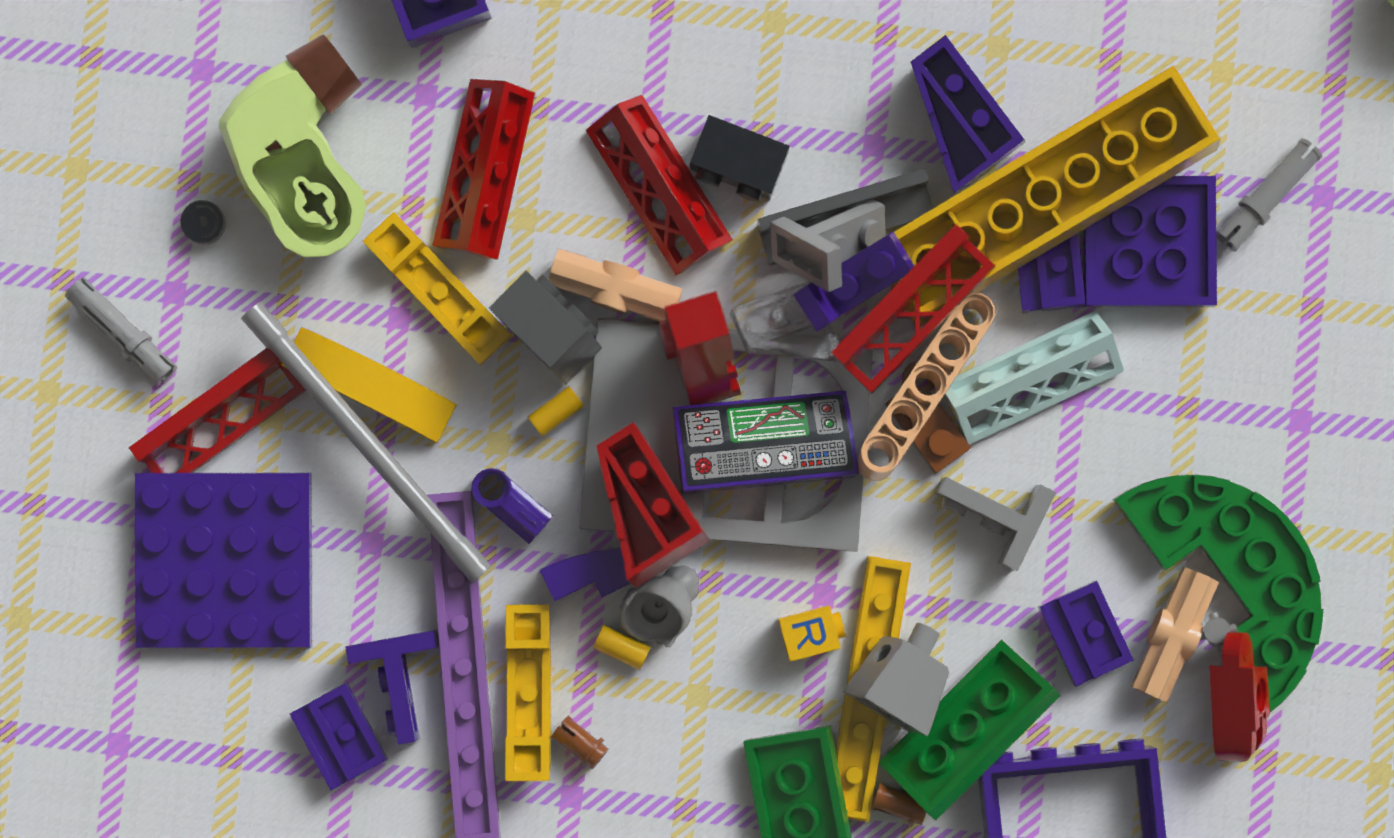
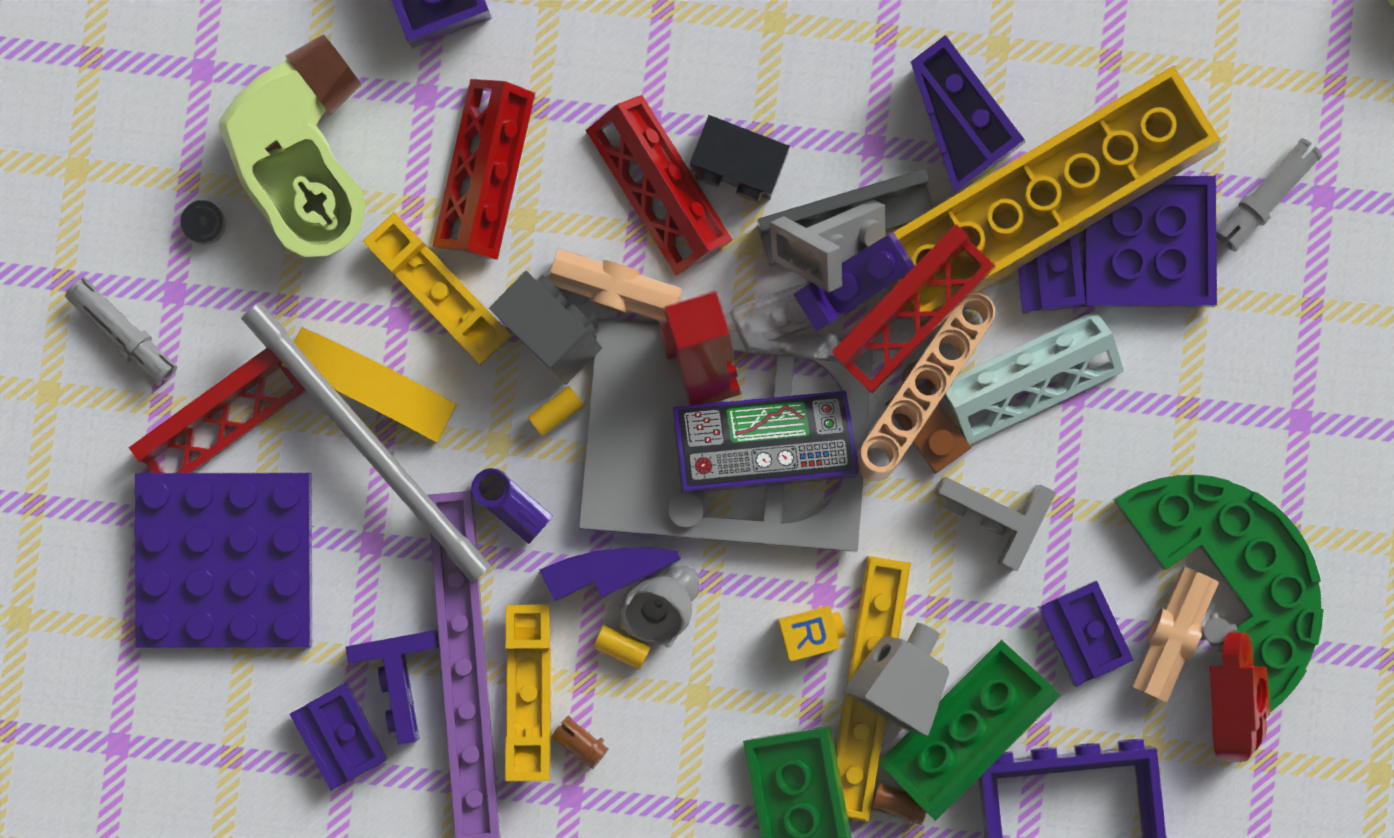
red wedge [596,422,710,588] -> none

